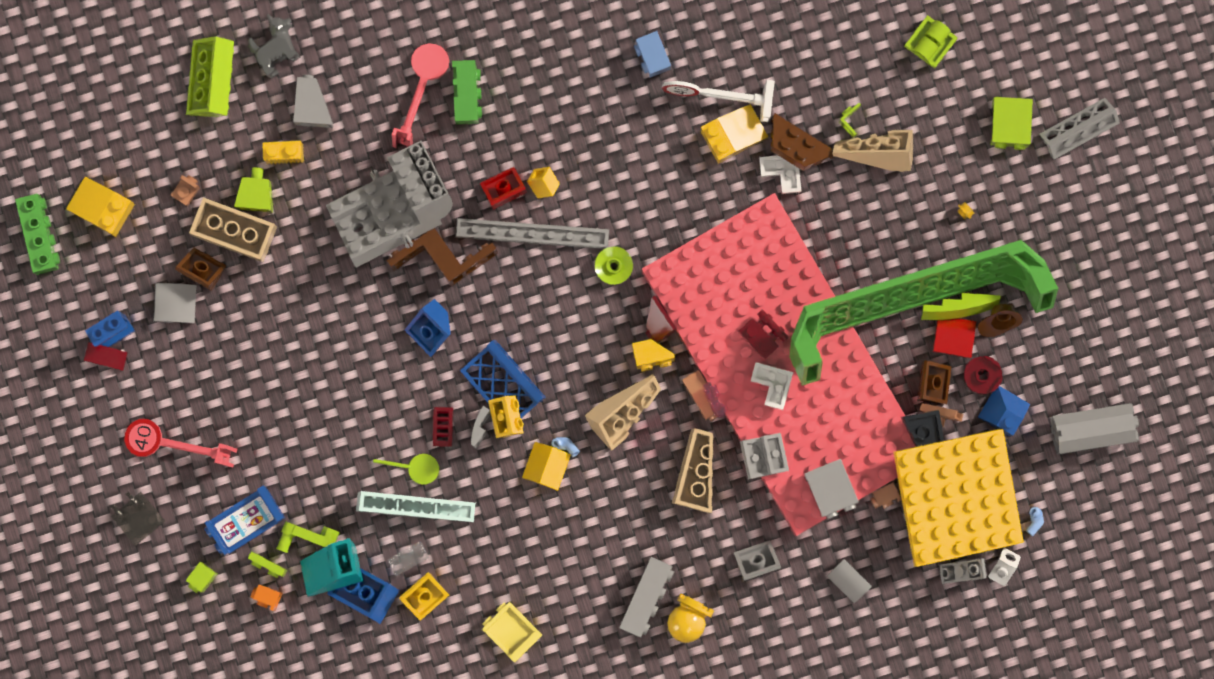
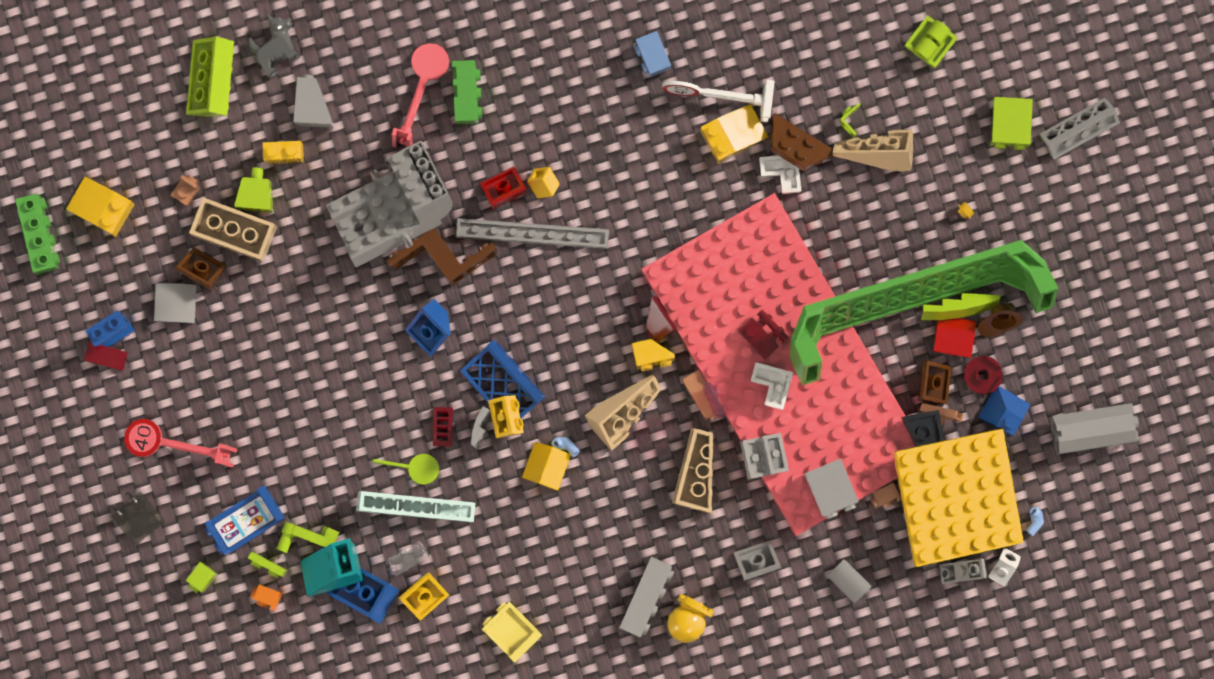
lime dish [595,246,633,285] -> none

